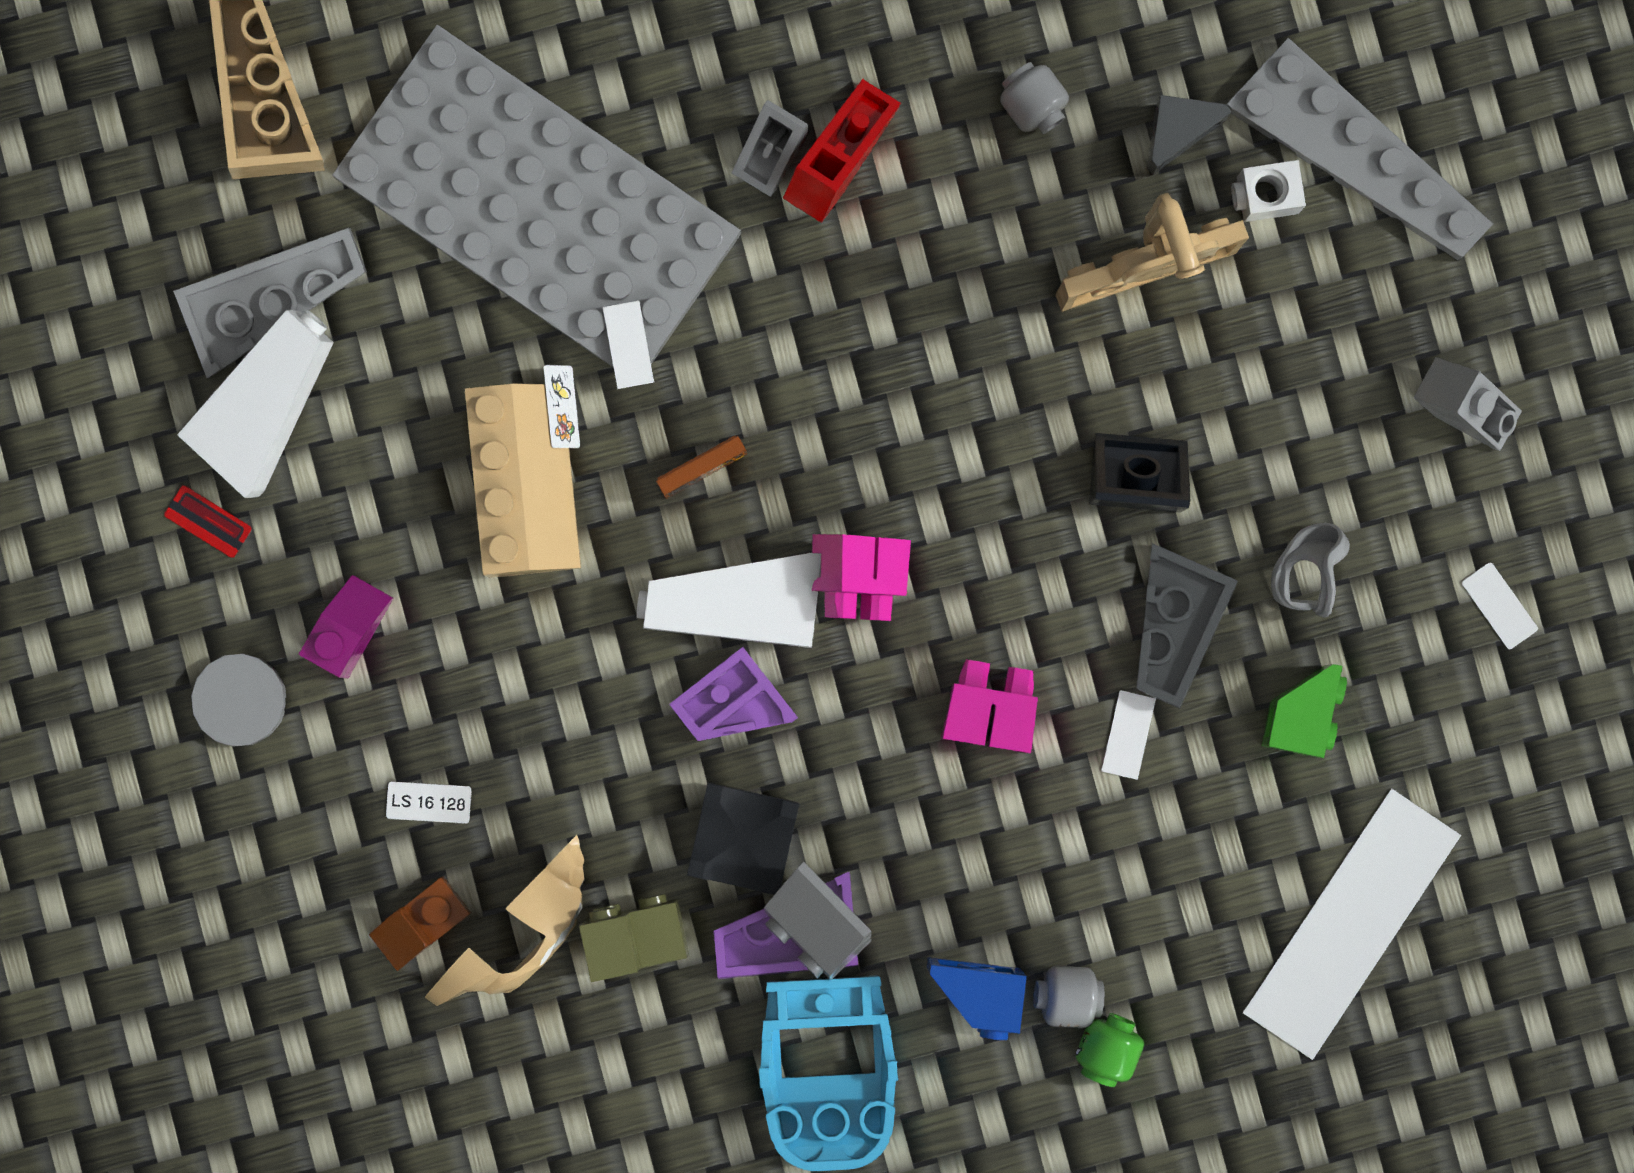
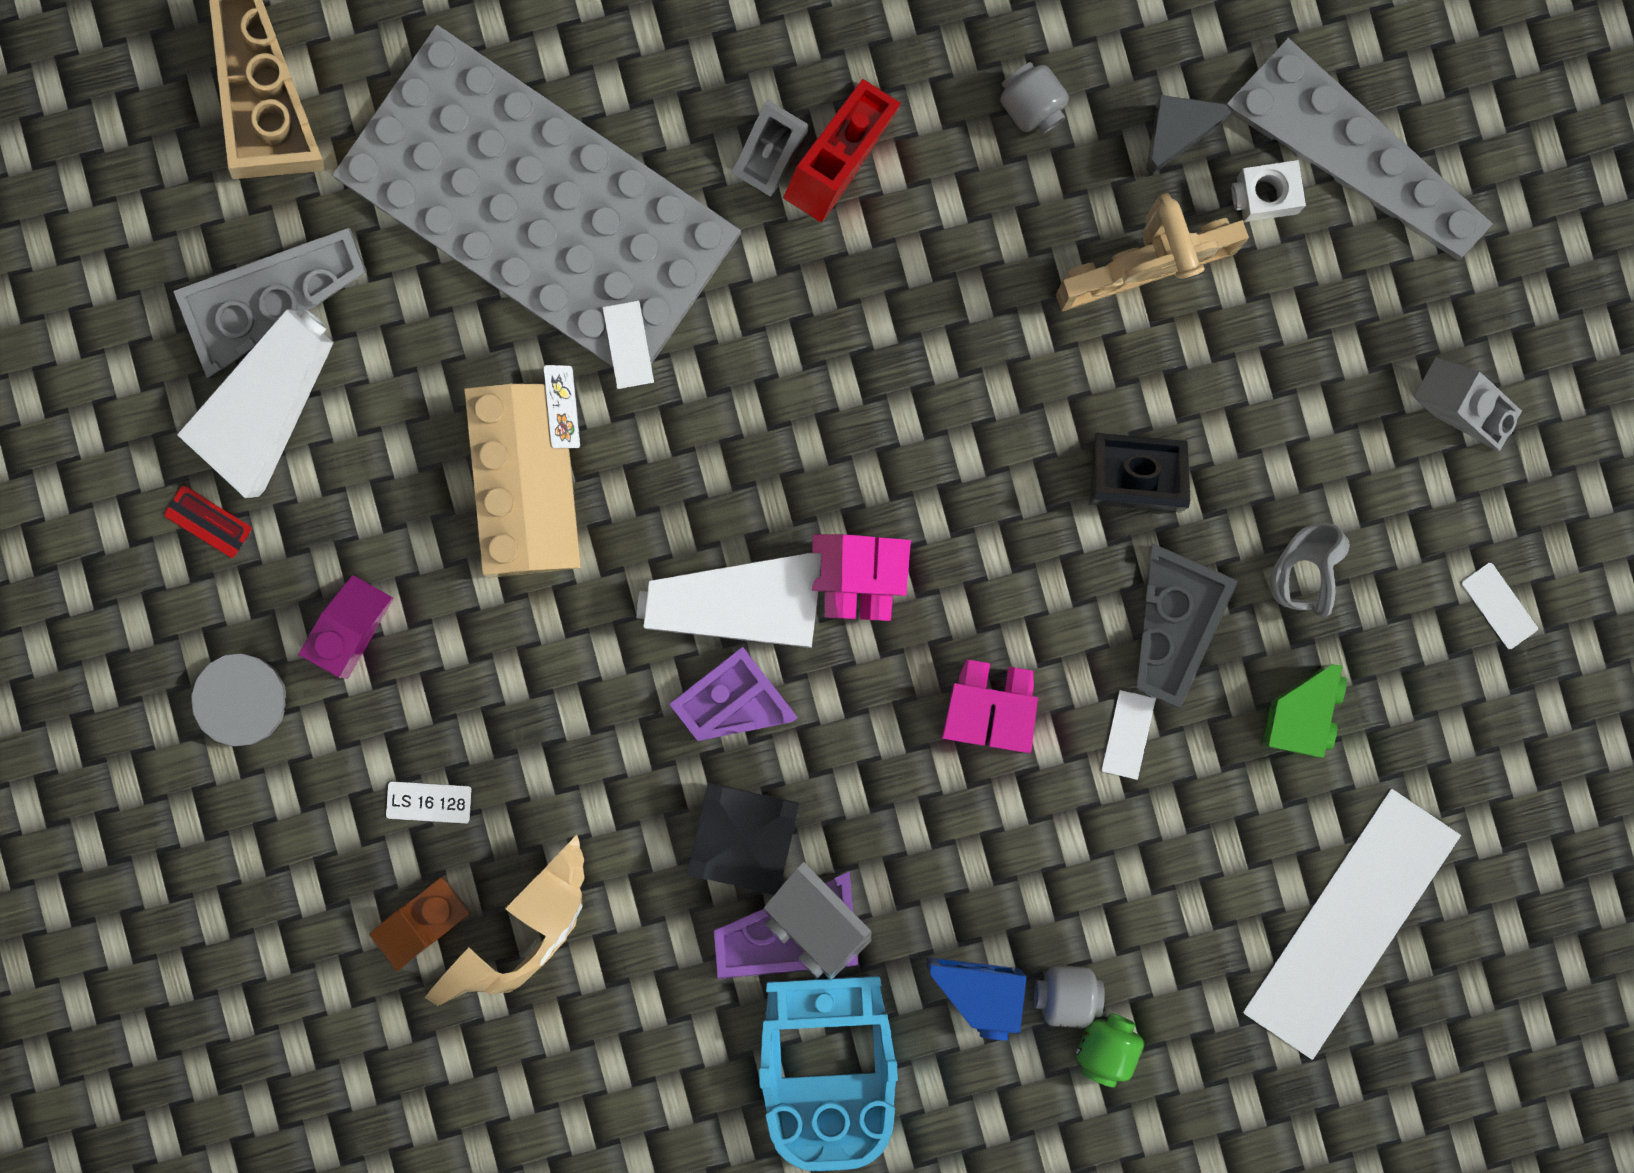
olive brick [579,894,689,982] -> none
dark orange tile [656,436,747,499] -> none

